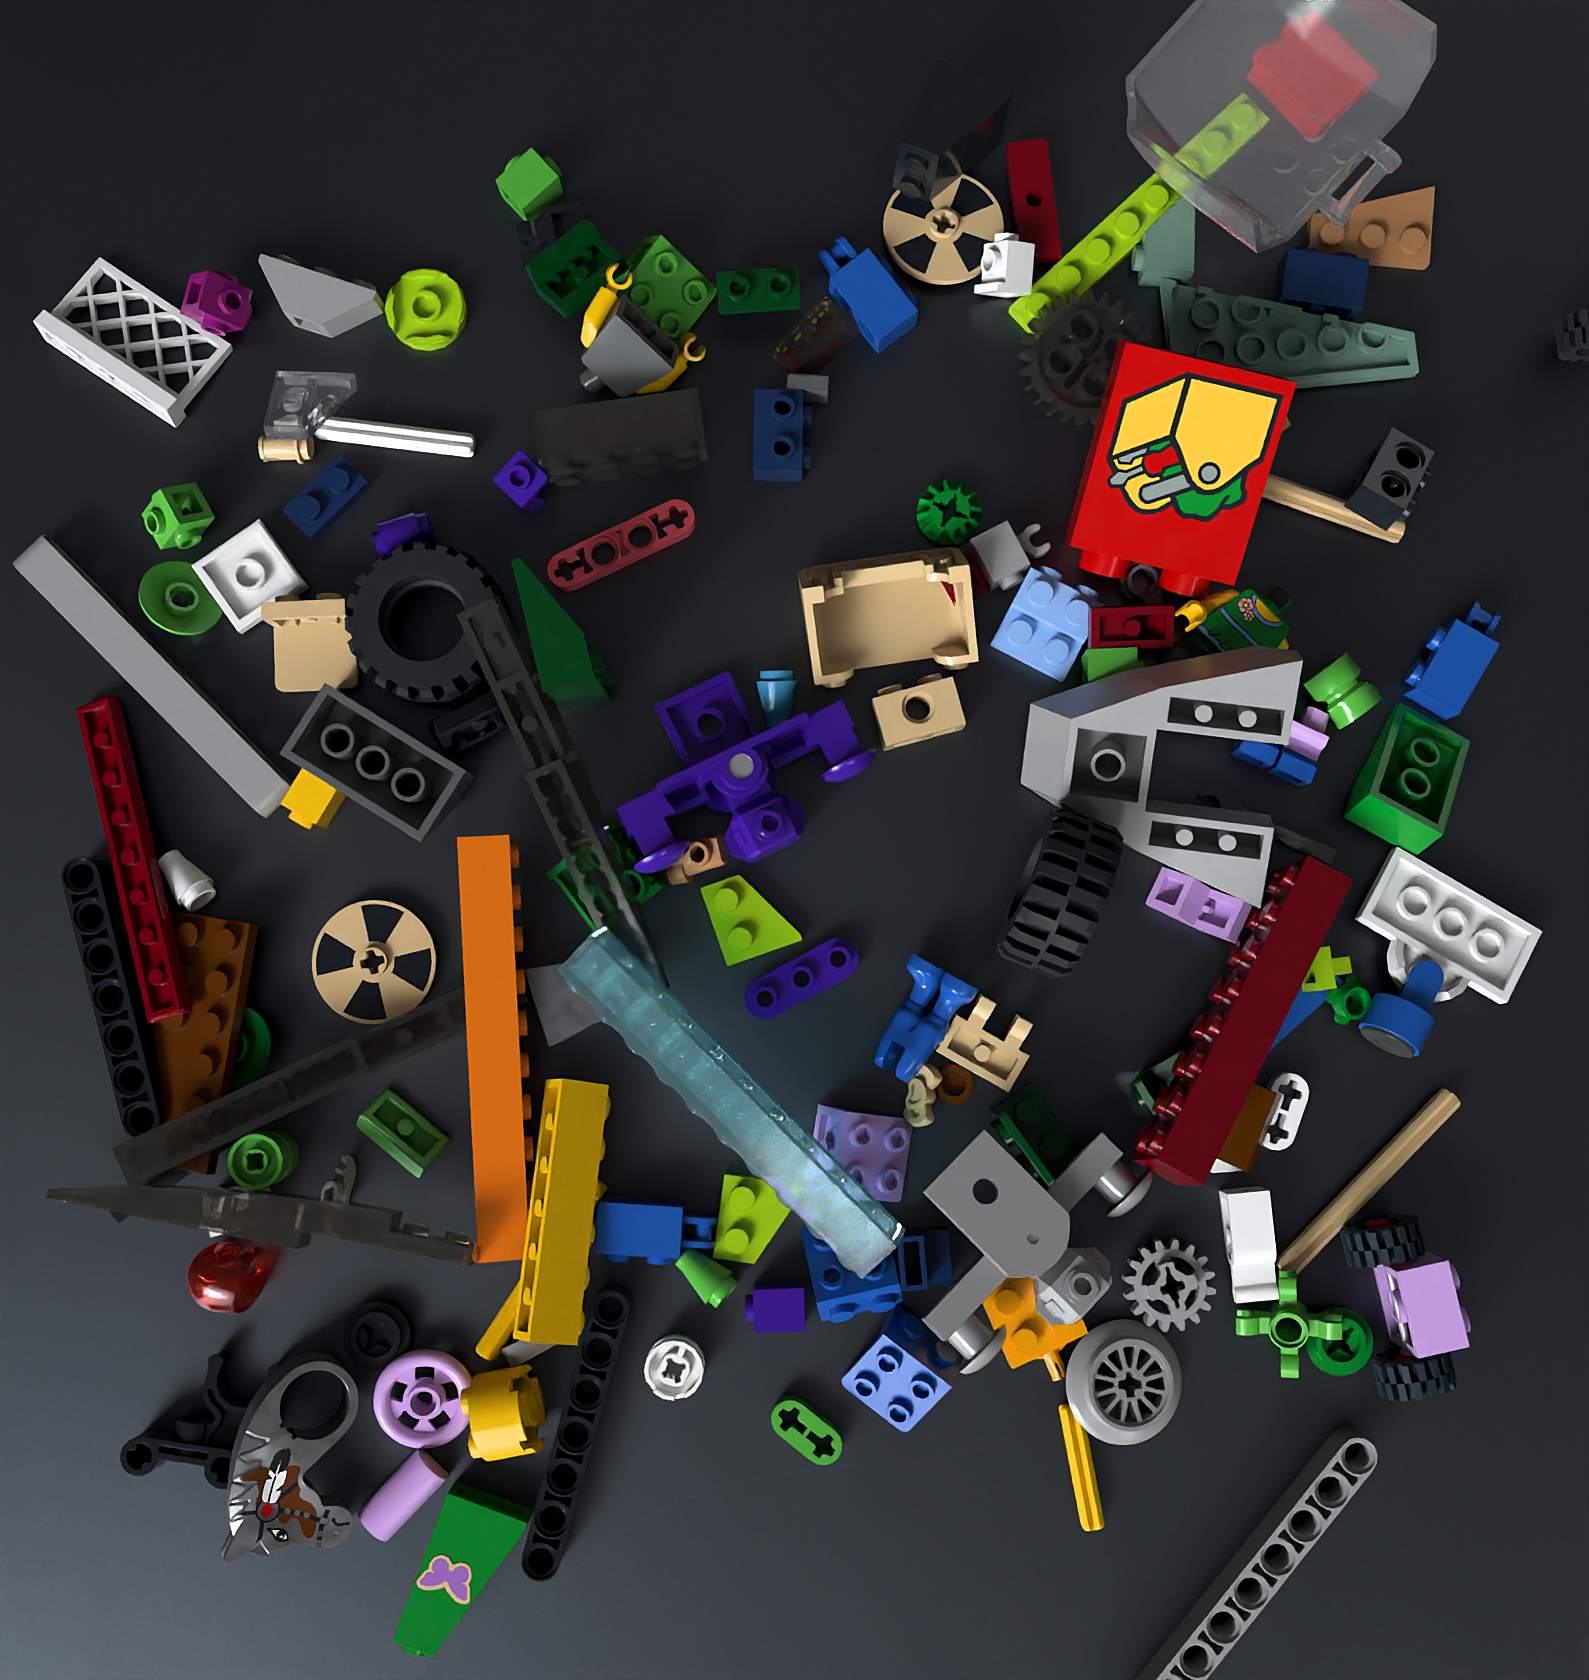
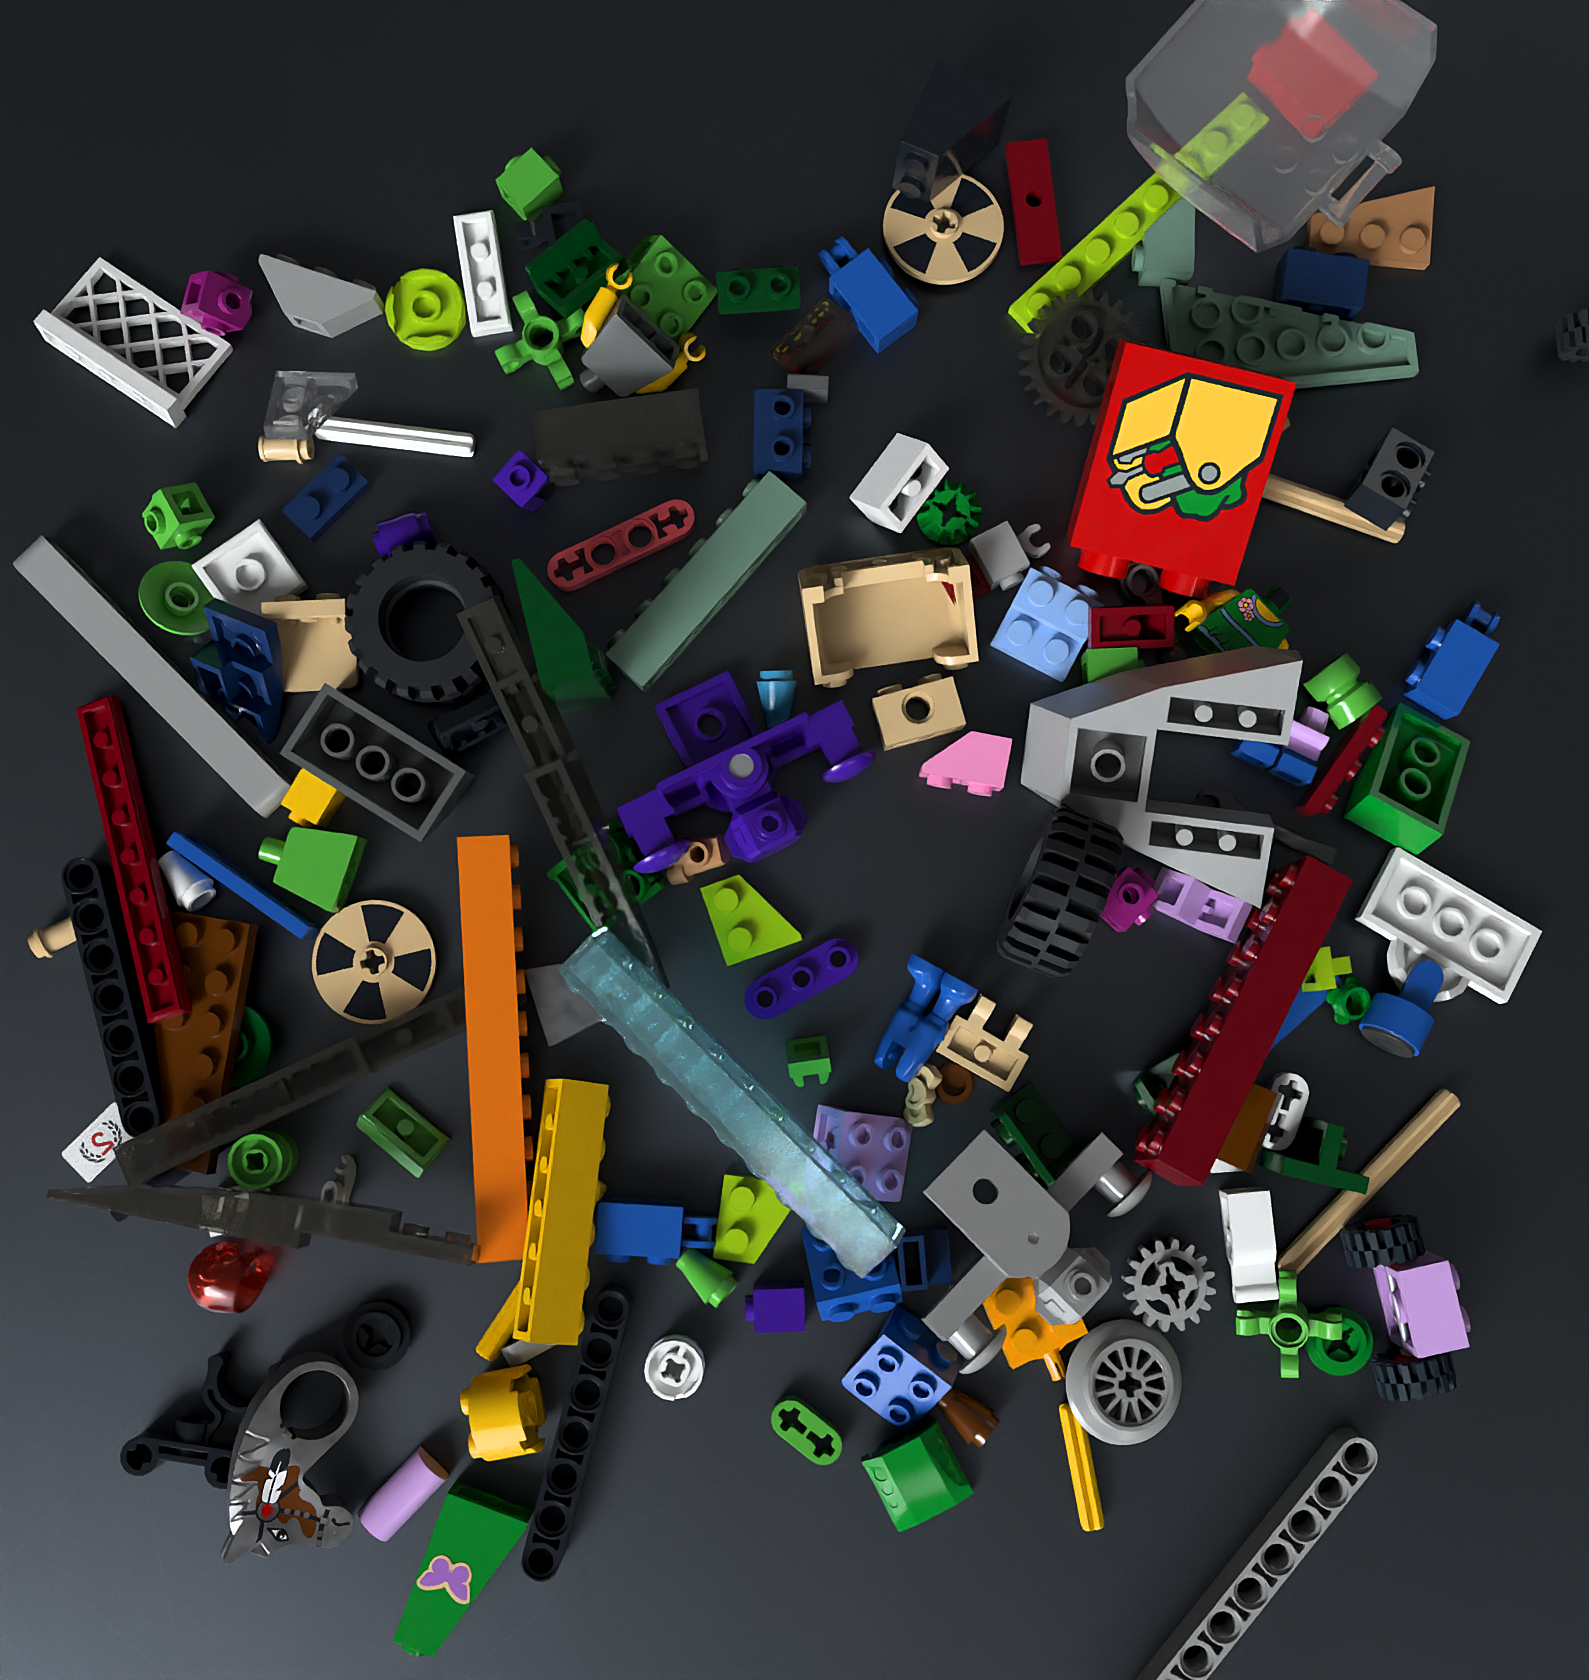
lavender plate [373,1349,472,1449] -> none
white brick [974,233,1035,298] -> none
none -> tan pin [27,917,76,958]
none -> clear sticker [62,1102,135,1182]
none -> blue tile [166,831,320,940]
none -> dark blue slope [190,598,283,744]
none -> bright green torso [259,827,367,913]
none -> white tile [453,210,513,337]
none -> bright green pin [495,291,585,391]
none -> sand green brick [605,471,807,693]
none -> bright green tile [785,1035,831,1087]
none -> white brick [849,433,949,533]
none -> green slope [861,1418,974,1532]
none -> bright pink slope [919,731,1012,796]
none -> reddish brown cone [935,1387,1000,1448]
none -> magenta brick [1100,866,1159,932]
none -> dark green bracket [1260,1116,1370,1194]
none -> dark red tile [1294,704,1388,817]

